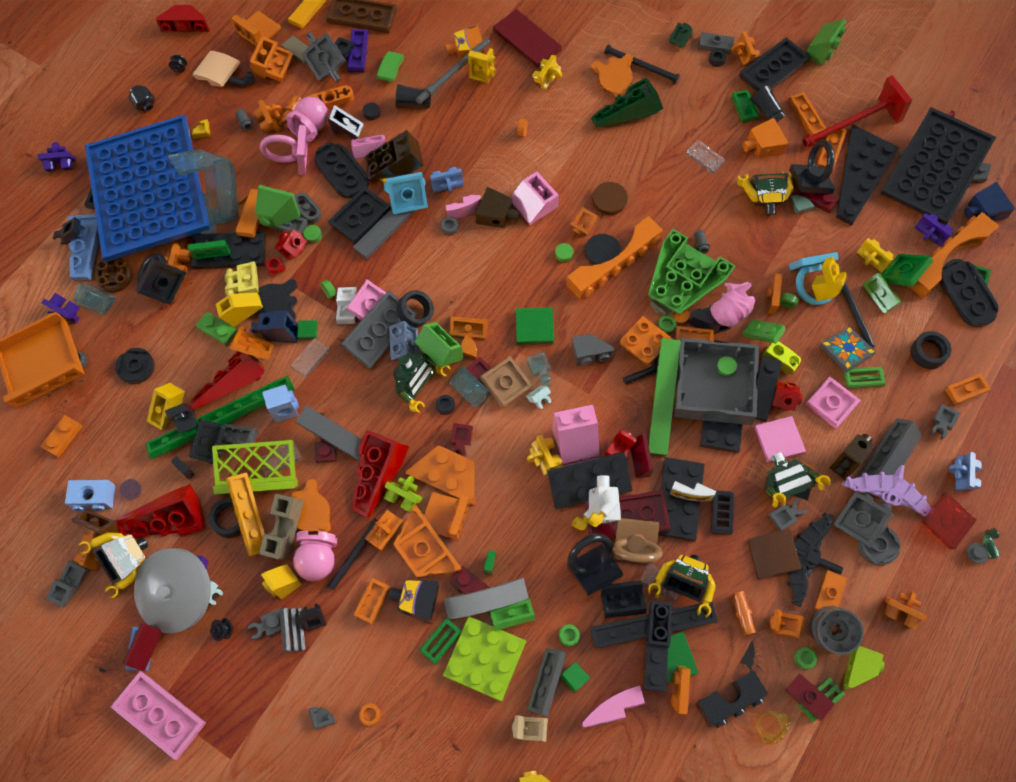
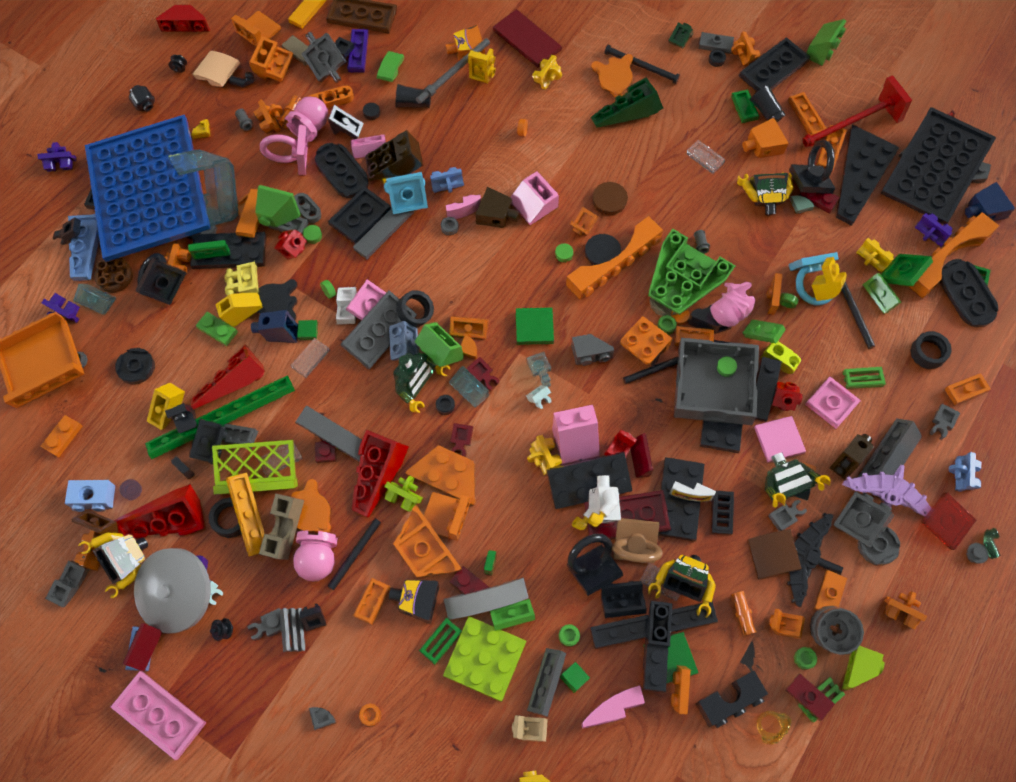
orange wing [230,326,274,360] -> none
yellow slope [261,564,302,600] -> none
light blue brick [263,385,299,423] -> none
red plate [265,257,286,277] -> none
orange hips [365,510,404,551] -> none
medium nougat tile [480,356,533,408] -> none
bright green tile [648,338,681,456] -> none
tile [820,326,876,373] -> none

